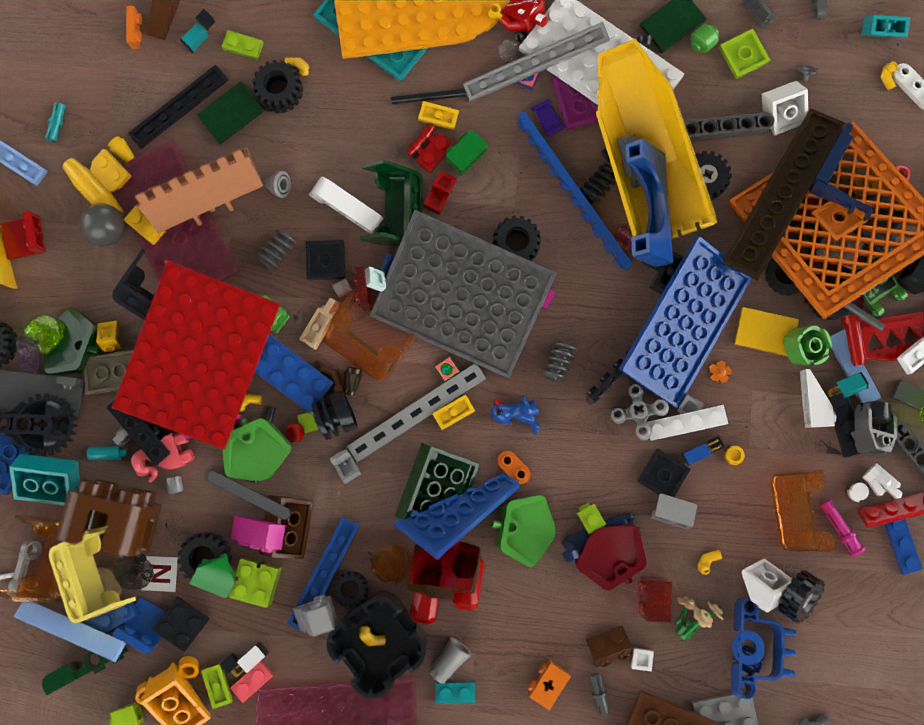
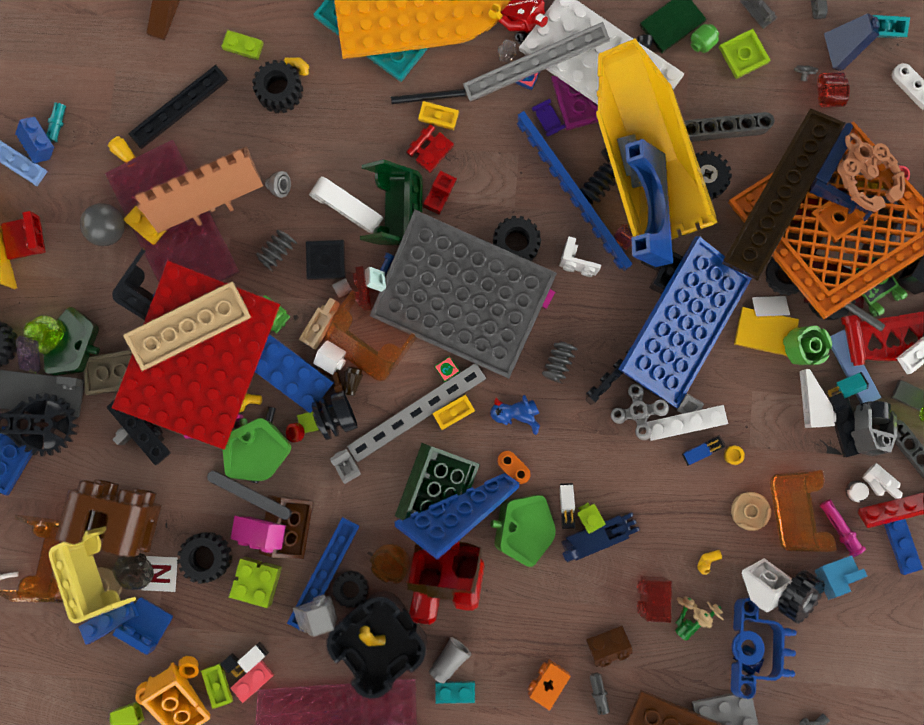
light grey piece [8,539,42,594] -> none
teal brick [9,454,80,506] -> none
light blue tile [13,599,126,662] -> none
dark green plate [42,646,128,696] -> none
yellow plate [62,149,132,216] -> none
teal cylinder [87,446,129,461] -> none
yellow bracket [96,321,122,352] -> none
orange plate [126,6,142,49] -> none
coral hips [131,433,195,483] -> none
black plate [152,596,209,652] -> none
light grey hose [166,476,184,495] -> none
piece [180,9,215,53] -> none
green slope [189,554,236,598] -> none
dark green tile [196,81,264,145] -> none
green brick [445,130,488,176] -> none
dark red animal [575,524,647,590] -> none
white plate [631,647,654,672] -> none
black plate [637,448,691,497] -> none
light grey panel [650,494,697,530] -> none
orange plant [709,360,732,384] -> none
white slope [762,81,809,135] -> none
yellow arm [880,61,898,91] -> none
none -> blue brick [15,117,55,163]
none -> tan plate [123,282,251,371]
none -> white brick [313,340,346,375]
none -> white bracket [559,237,601,277]
none -> piece [559,483,575,529]
none -> tan tile [731,492,771,531]
none -> white sticker [752,296,790,316]
none -> dark azure plate [814,555,867,600]
none -> clear red piece [817,73,850,107]
none -> dark blue slope [824,13,880,71]
none -> nougat piece [837,133,905,212]

